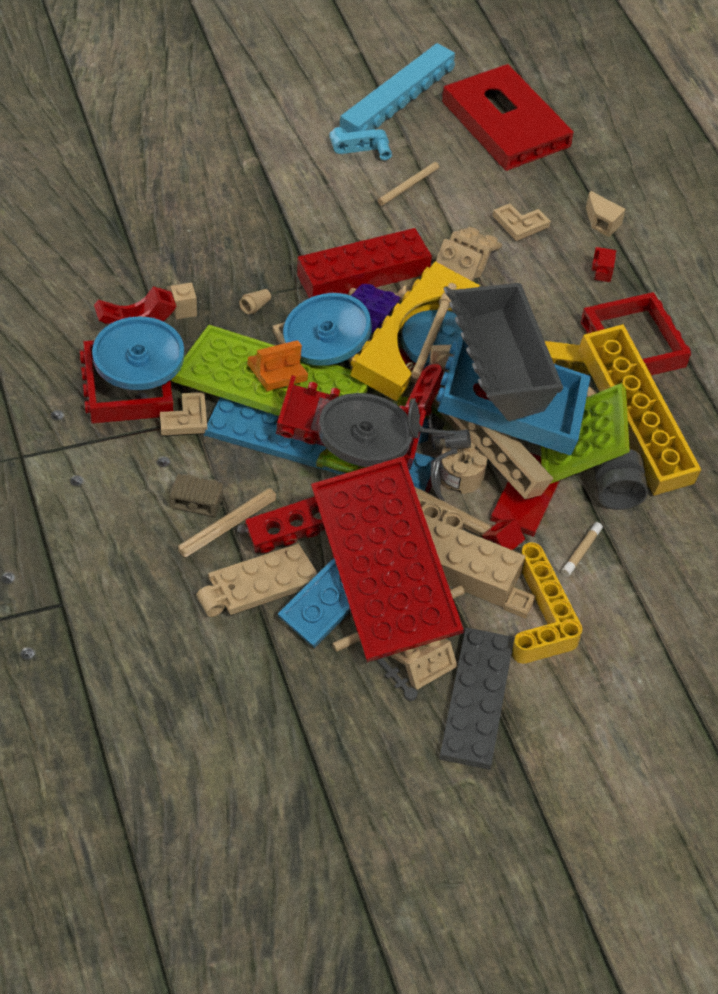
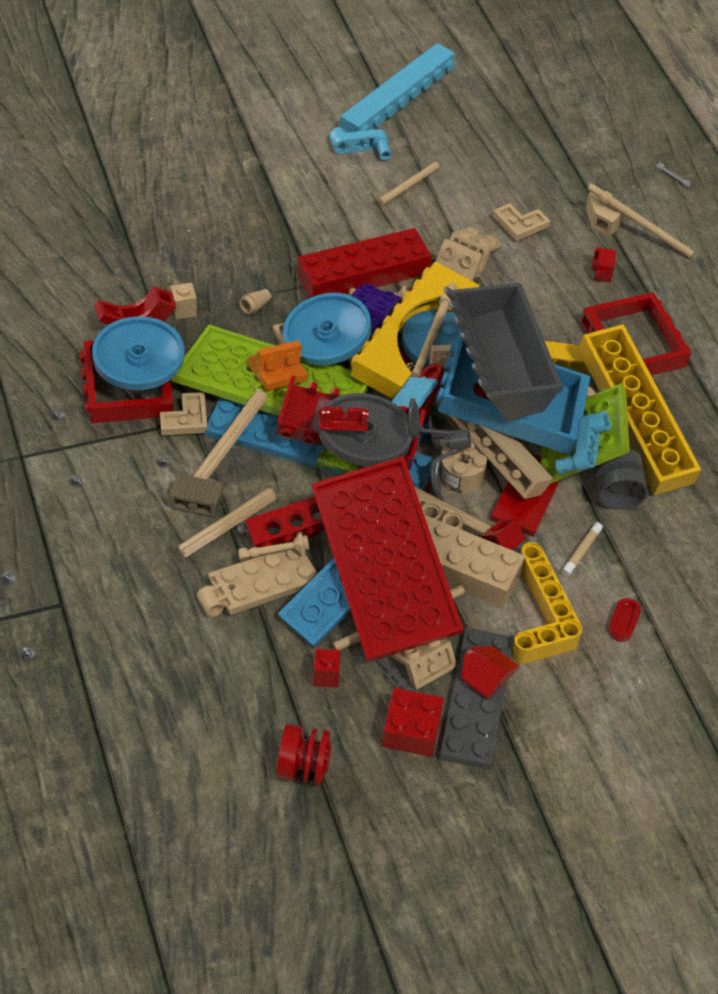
red panel [442,64,574,171] -> none
tan tile [503,587,536,619] -> none
none -> tan axle [193,389,267,480]
none -> tan piece [238,532,309,561]
none -> red wheel [276,723,332,786]
none -> red brick [313,649,341,688]
none -> red hinge [318,406,369,431]
none -> red brick [382,687,444,757]
none -> medium azure piece [392,376,438,411]
none -> red slope [461,646,520,700]
none -> medium azure beam [556,411,611,475]
none -> tan bar [587,183,694,258]
none -> red tile [608,598,641,642]
none -> light grey hinge [656,163,690,188]

